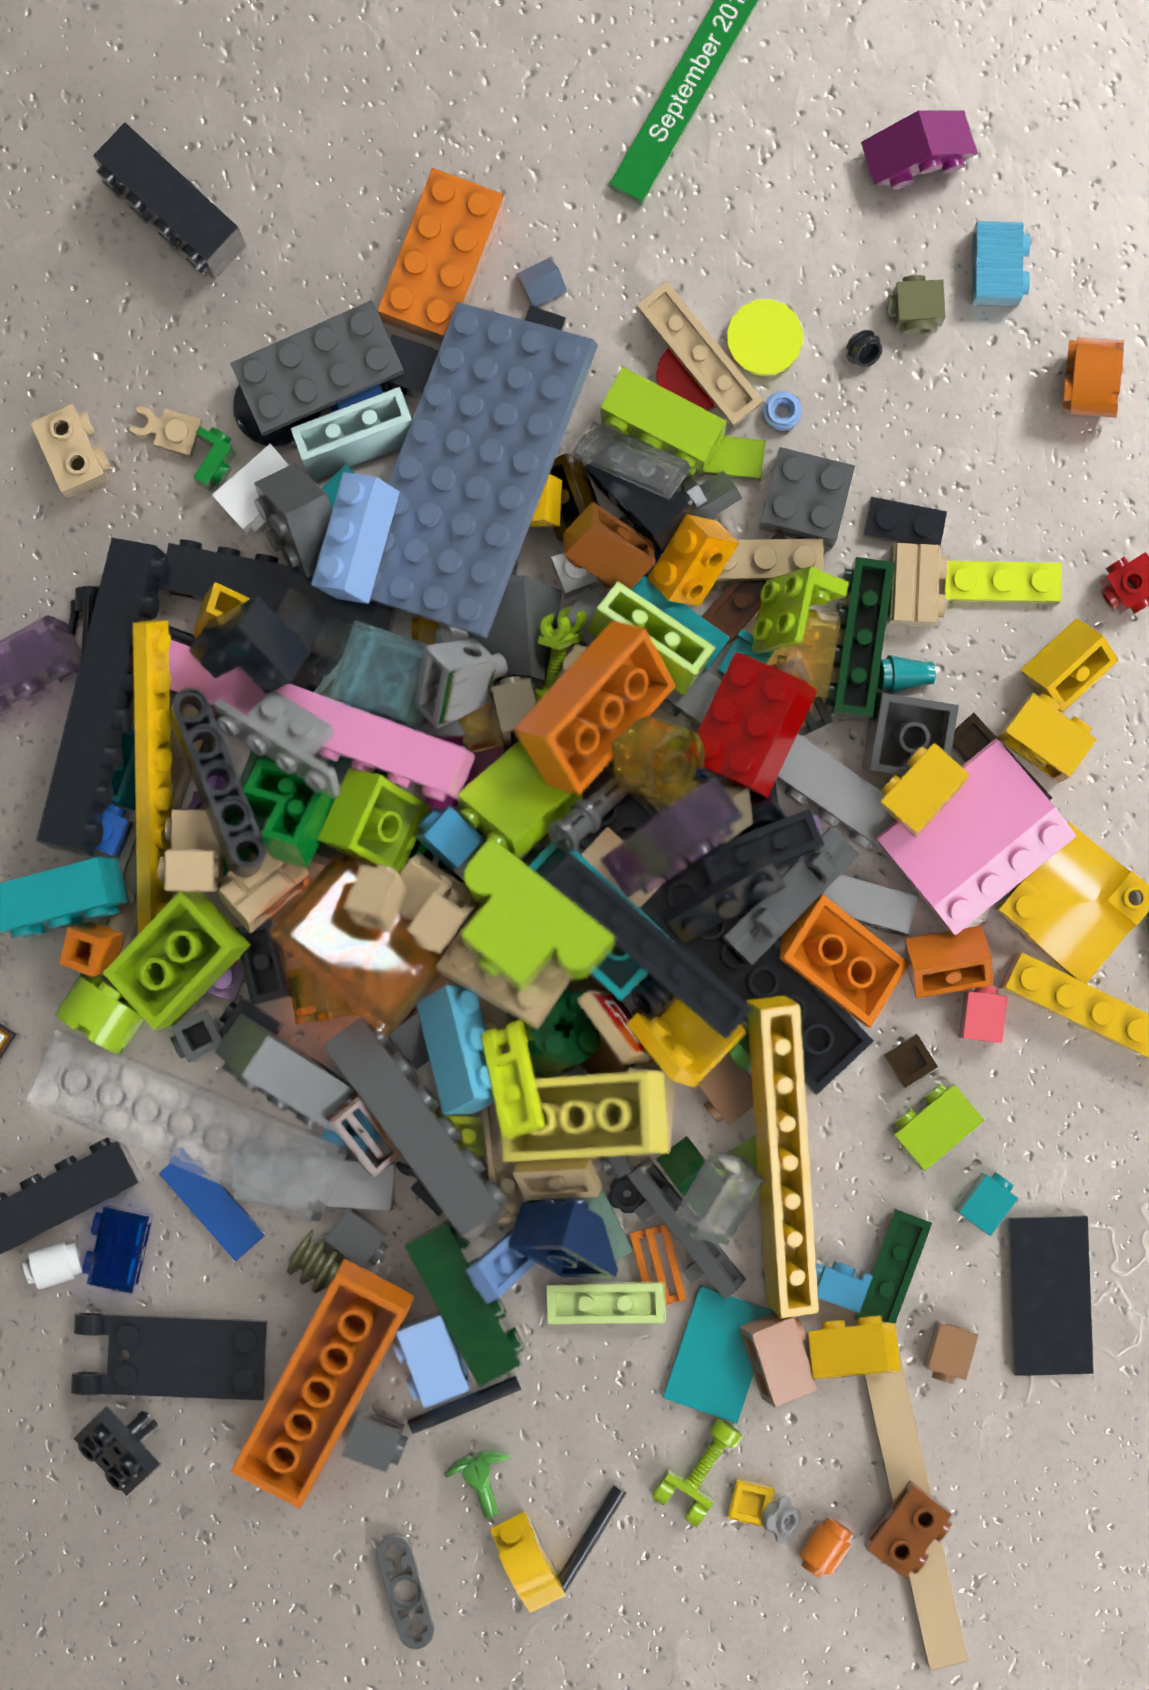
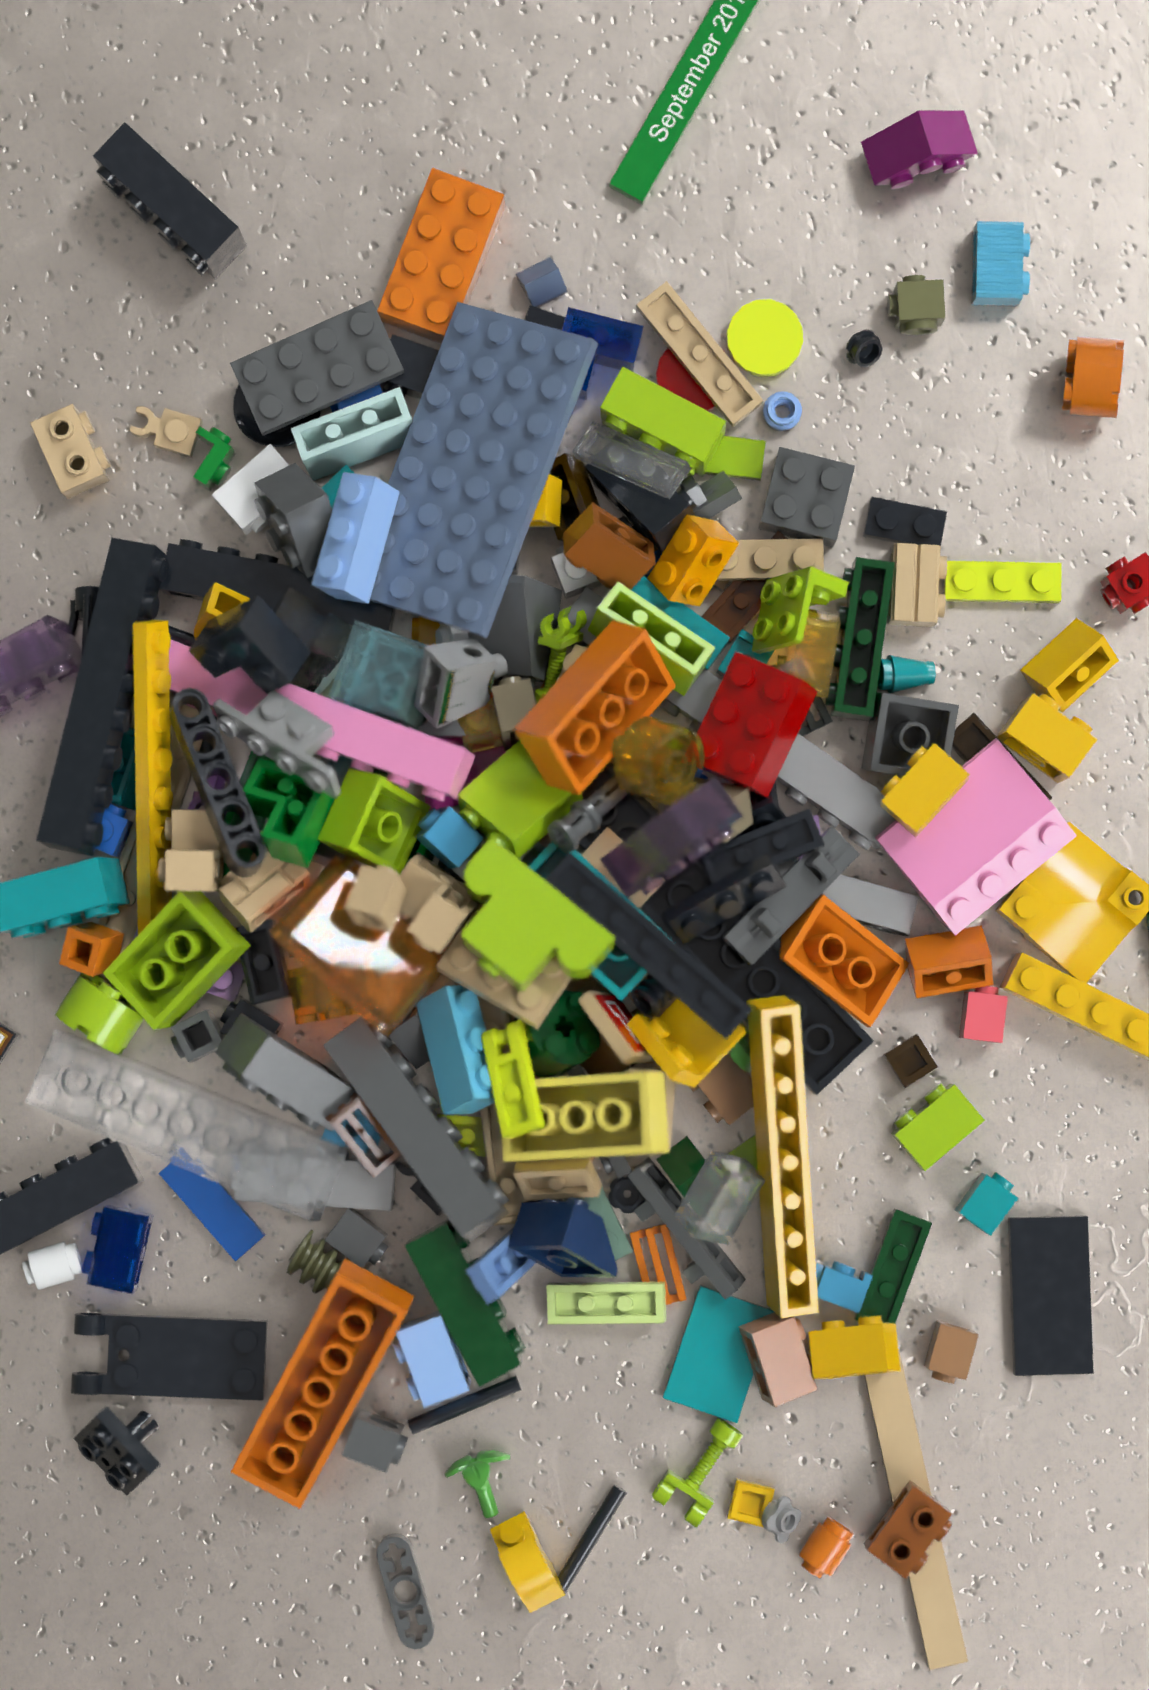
none -> clear blue brick [562,307,644,400]

